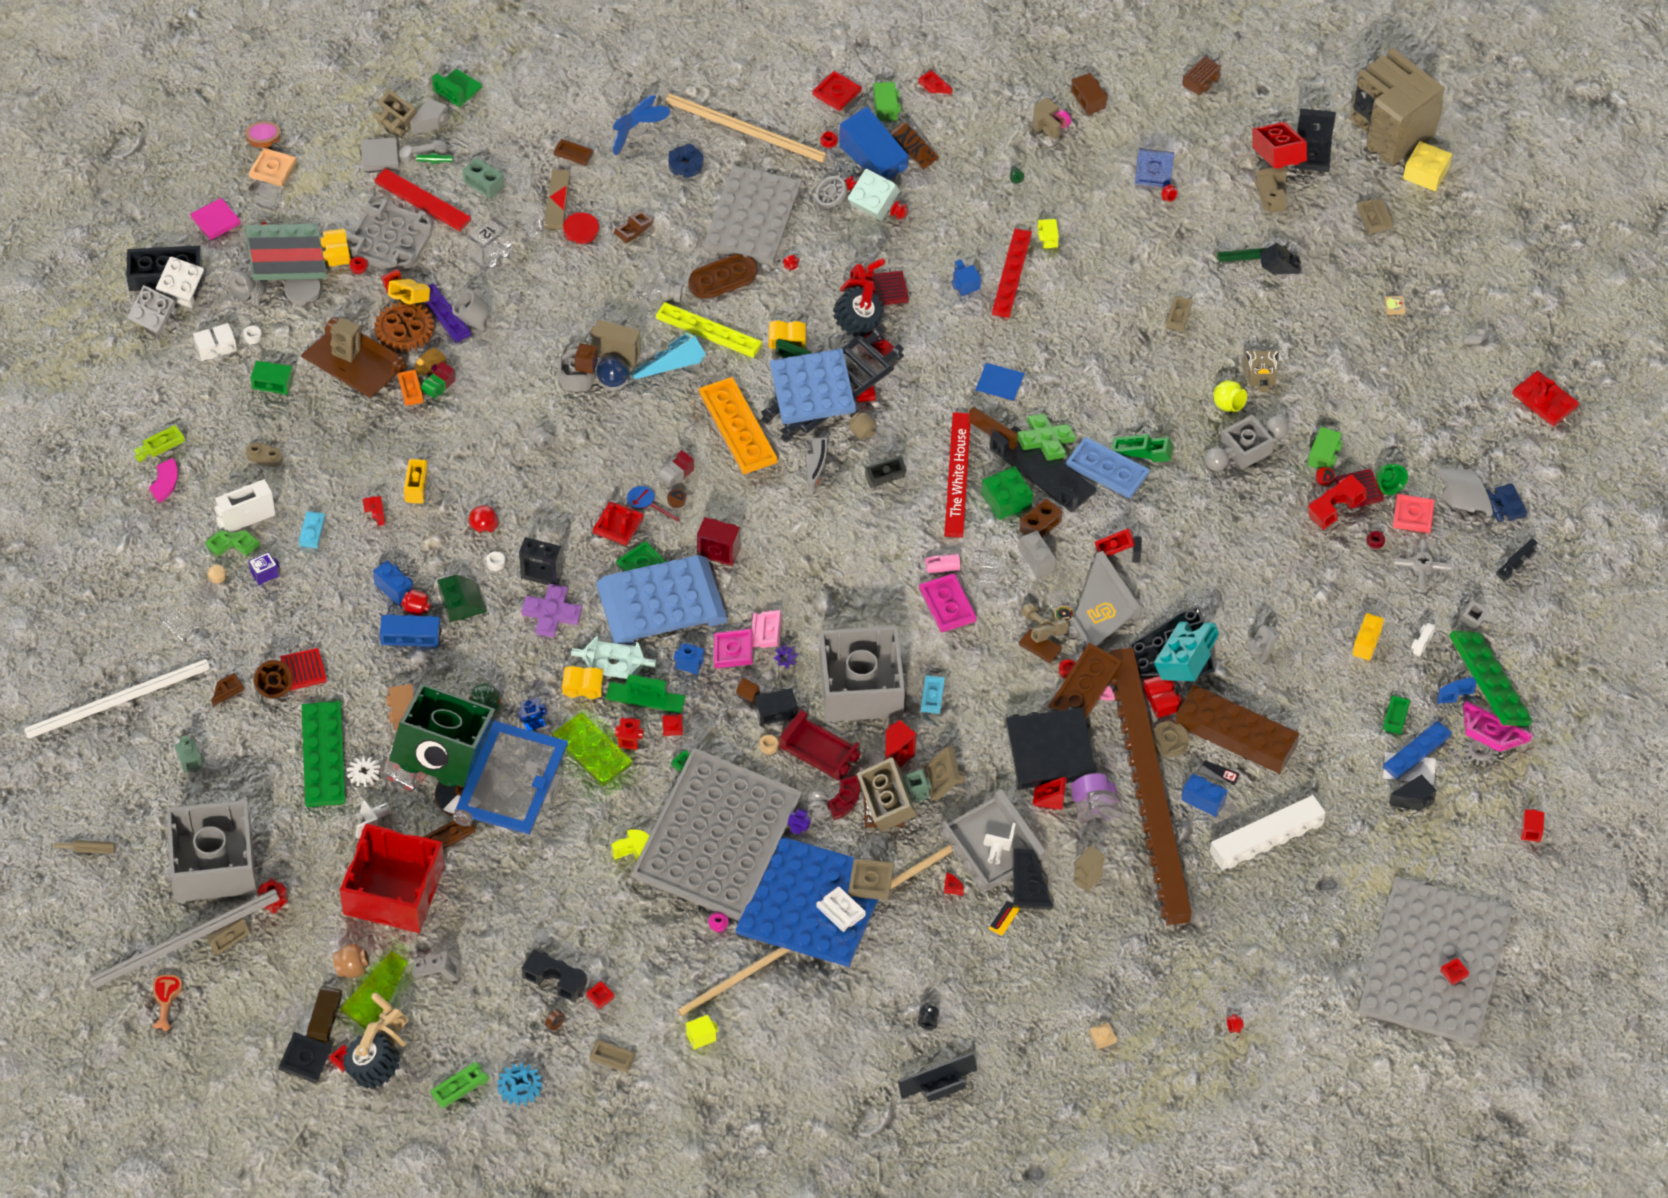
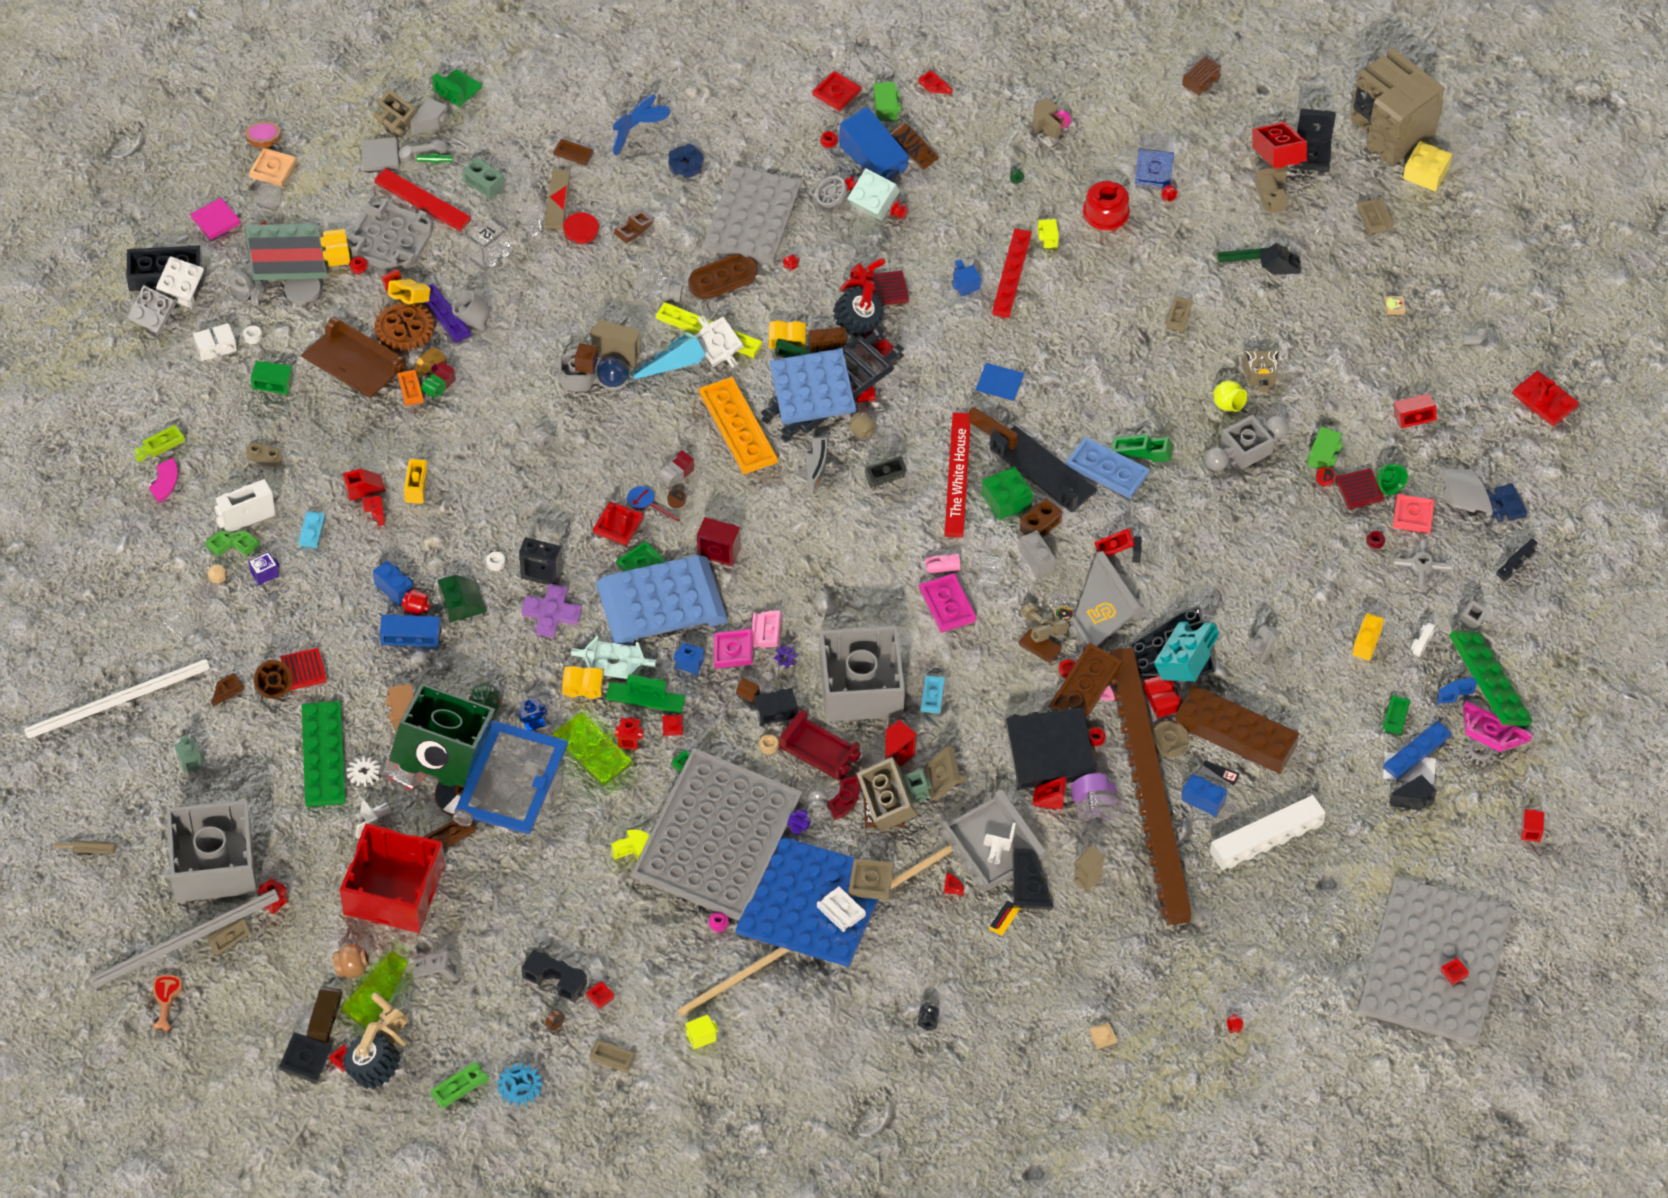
dark tan brick [330,318,360,362] -> none
red hair [468,505,499,533] -> none
tan axle [666,93,826,163] -> none
black bracket [897,1053,977,1102] -> none
bright green plate [1017,413,1076,461] -> none
reddish brown brick [1071,72,1108,115] -> none
red arch [1308,474,1367,530] -> none
none -> red slope [343,468,386,501]
none -> white plate [694,315,744,368]
none -> reddish brown brick [808,327,847,353]
none -> red wheel [1083,181,1130,231]
none -> red plate [1088,728,1106,747]
none -> brick [1393,393,1437,429]

